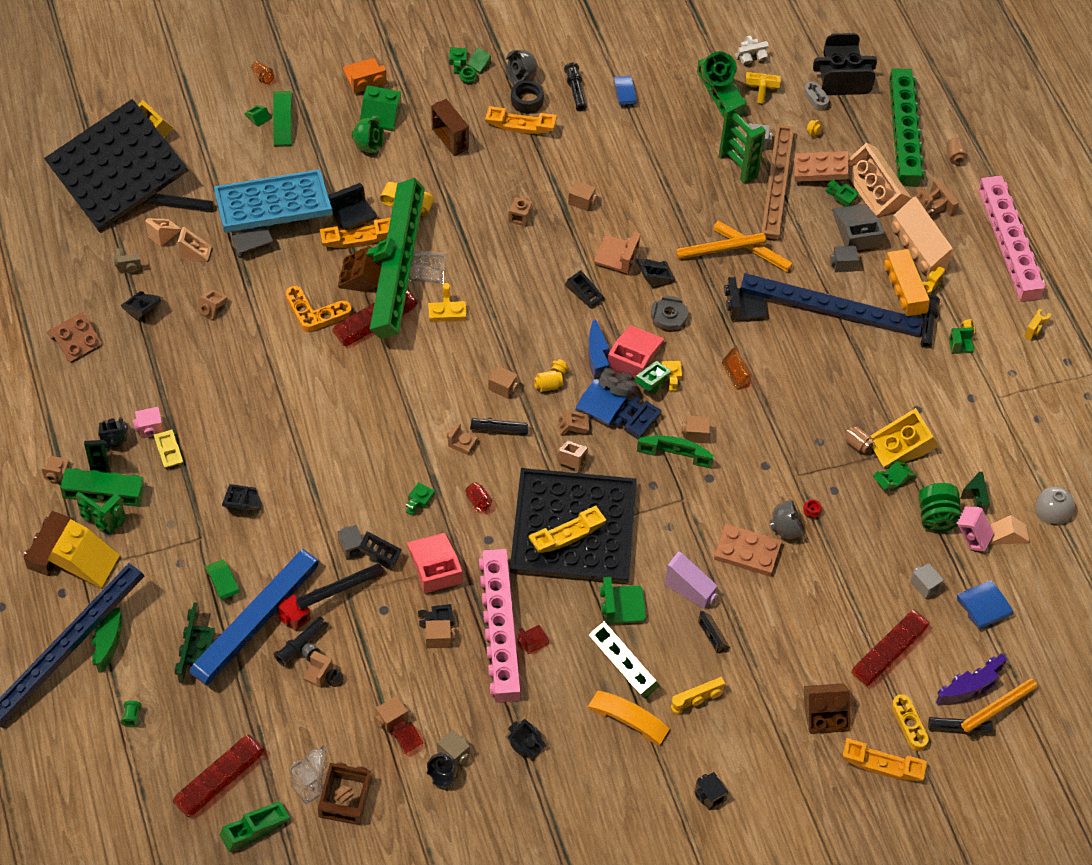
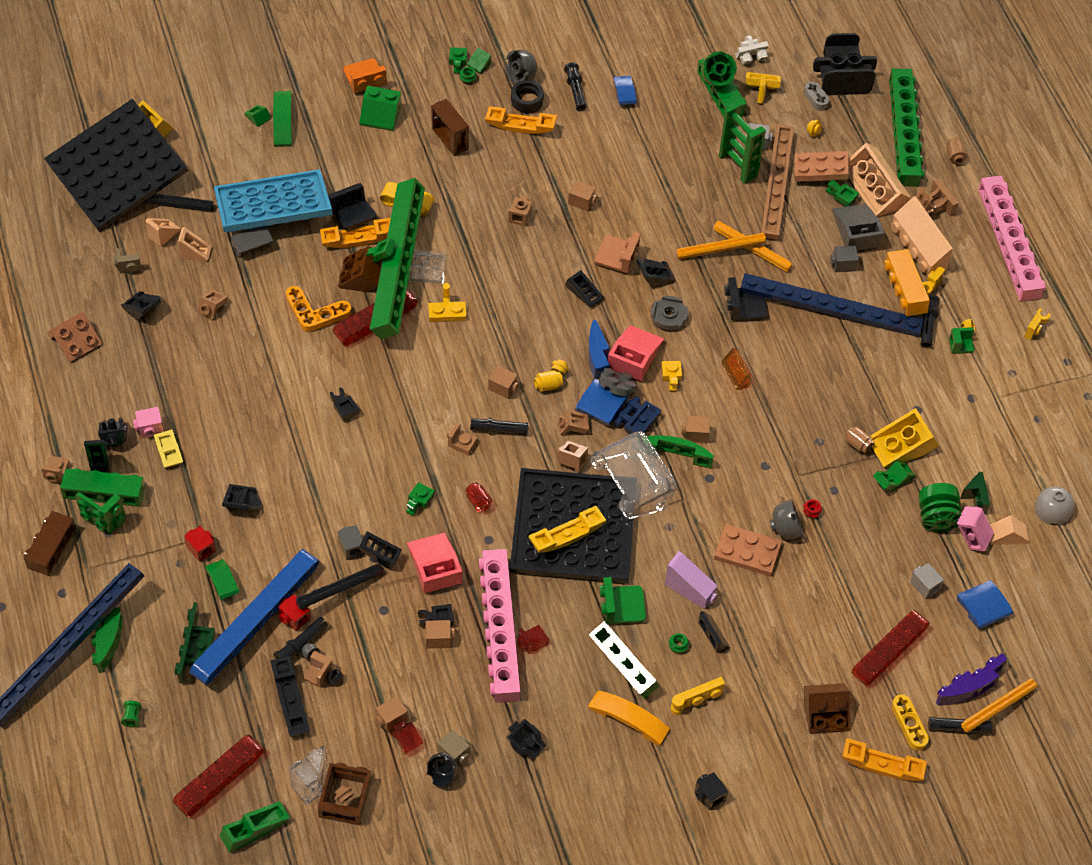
yellow slope [48,519,120,589] -> none
clear orange cone [252,61,274,84] -> none
green cylinder [352,118,384,153] -> none
green slope [634,361,671,394] -> none
none -> red brick [184,525,216,562]
none -> black slope [270,656,310,737]
none -> black plate [330,387,360,421]
none -> clear windscreen [590,431,676,519]
none -> green plate [668,633,689,653]

